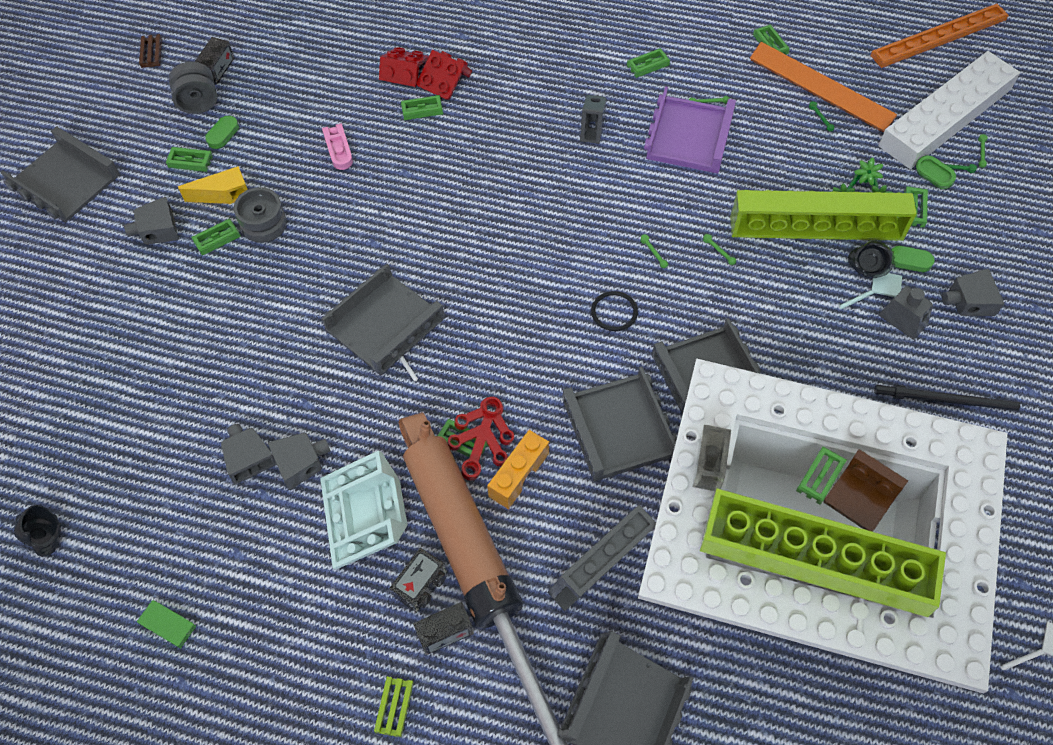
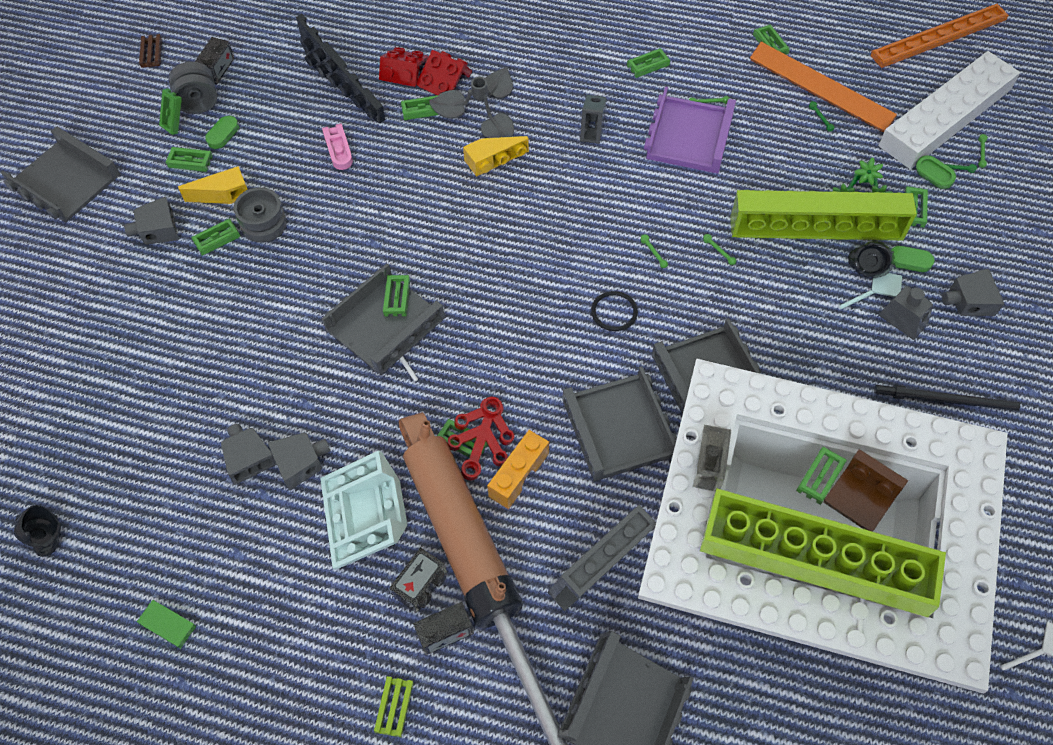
none -> bright green tile [159,88,182,135]
none -> black wing [296,14,385,124]
none -> bright green tile [383,275,410,316]
none -> dark grey plant [429,67,514,138]
none -> yellow slope [463,136,529,177]

